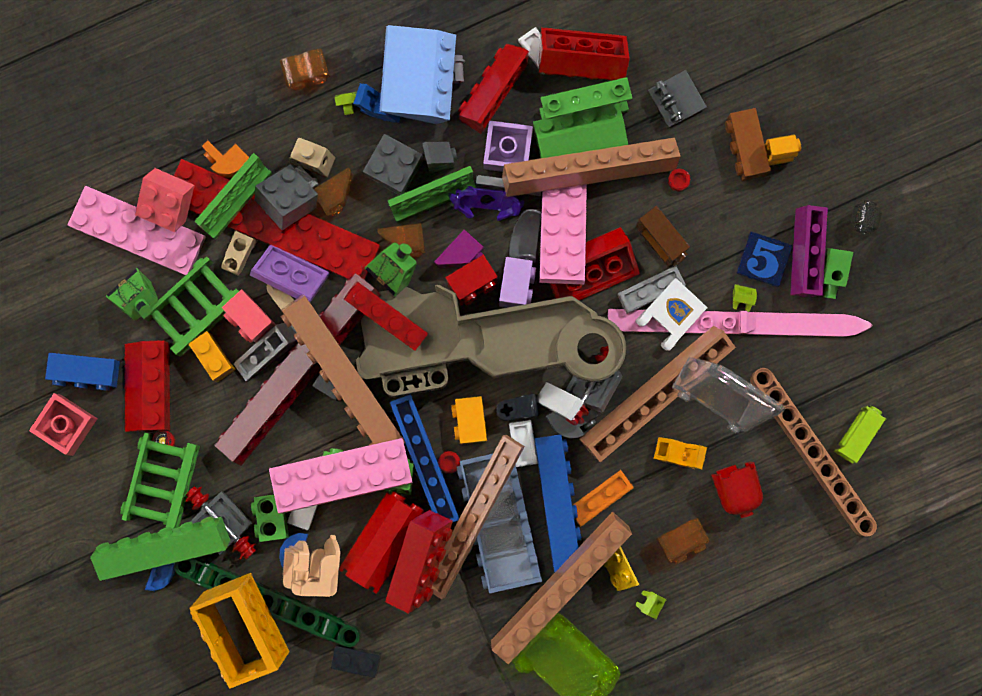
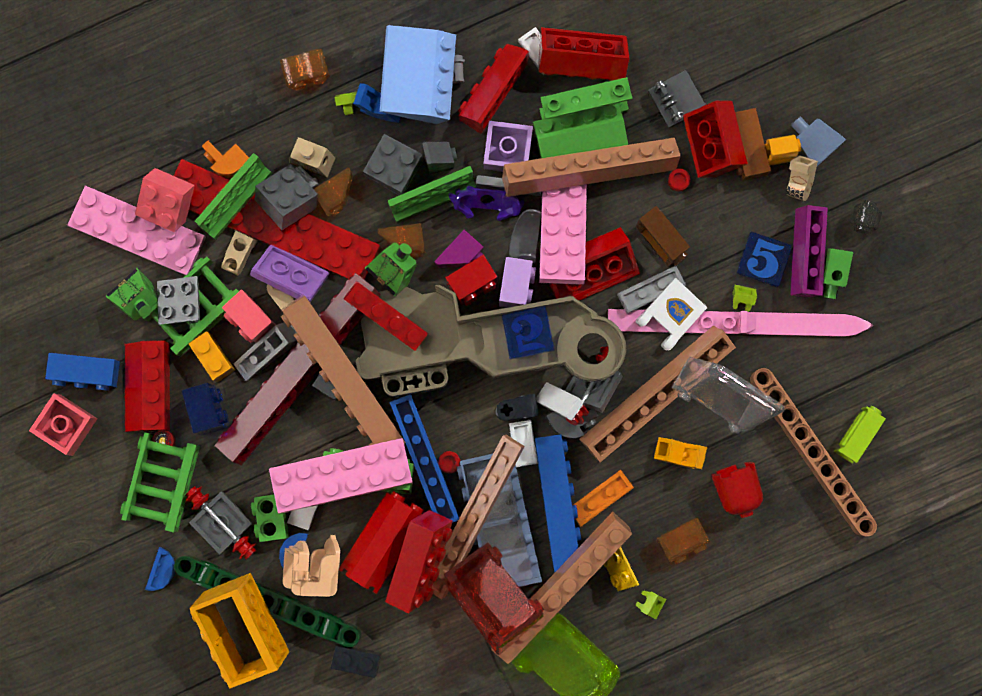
bright green brick [90,516,230,581] -> none
light orange brick [451,396,487,444] -> none
none -> hinge [157,276,200,325]
none -> clear blue brick [182,383,229,436]
none -> clear red windscreen [444,542,544,655]
none -> clear blue tile [502,306,555,360]
none -> red brick [683,101,748,178]
none -> tan leg [787,156,818,201]
none -> sand blue torso [791,116,846,166]

